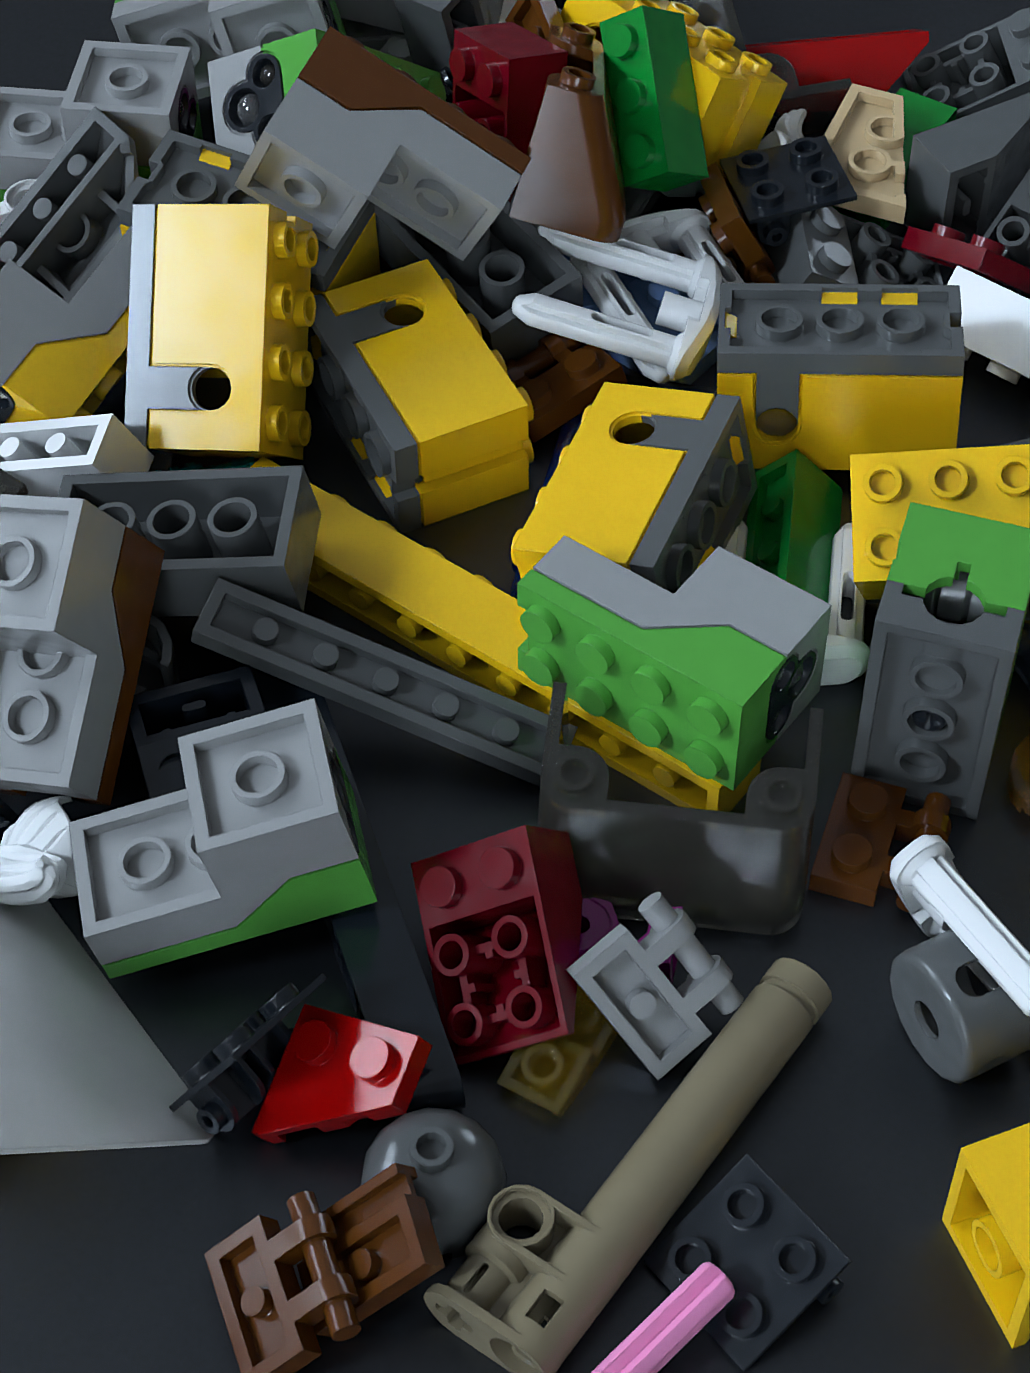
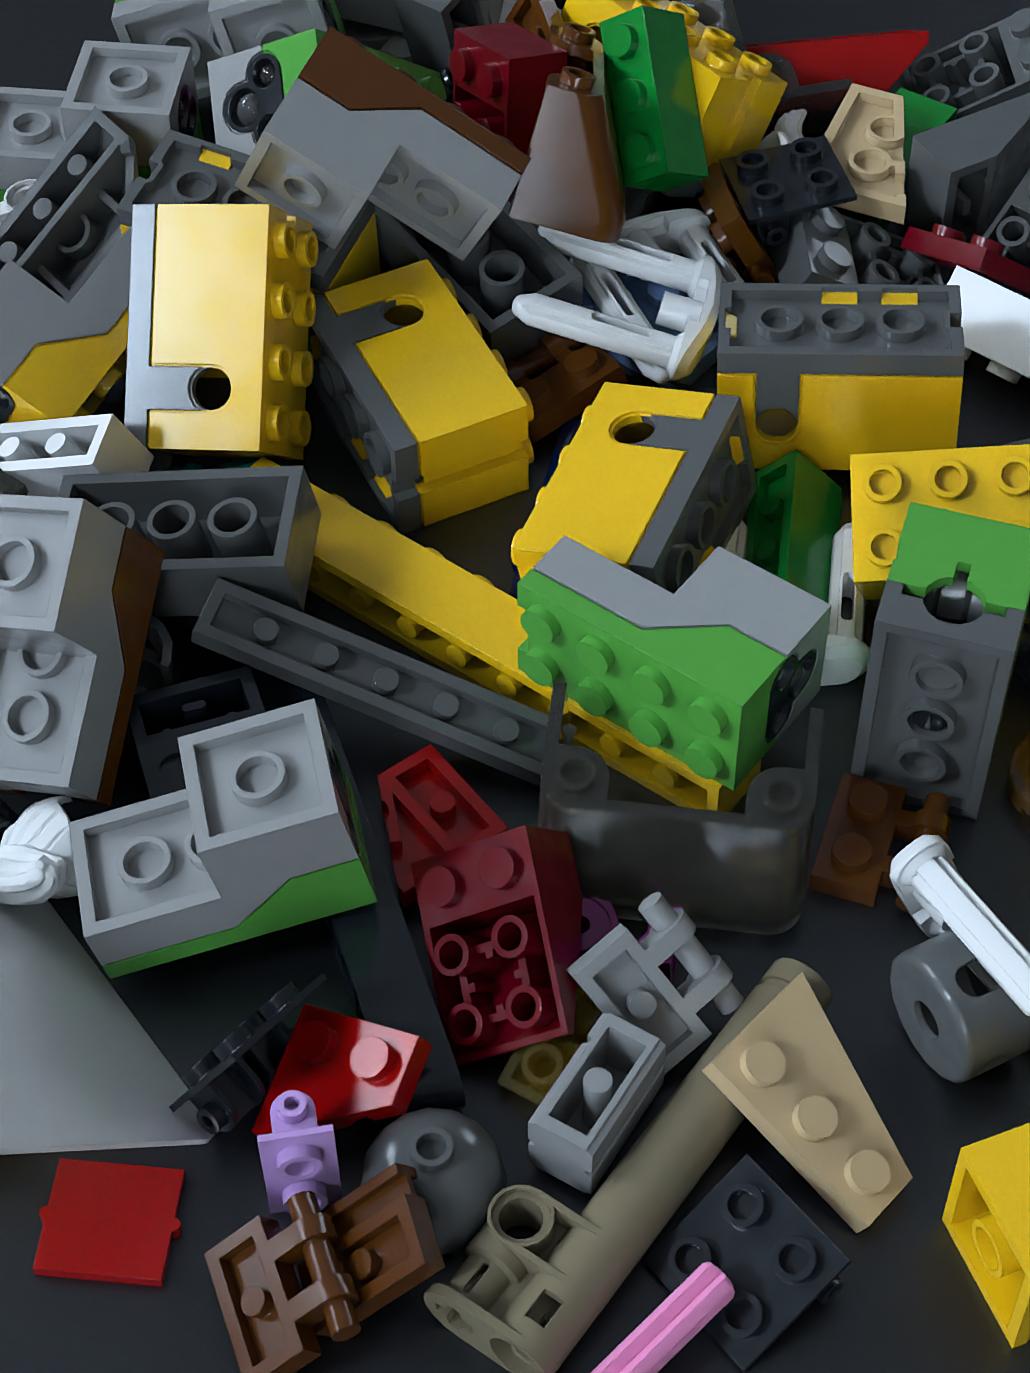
none -> red piece [32,1158,186,1287]
none -> lavender hinge [257,1090,343,1214]
none -> red wing [377,744,509,908]
none -> light grey brick [528,1012,666,1194]
none -> tan wing [702,972,913,1233]

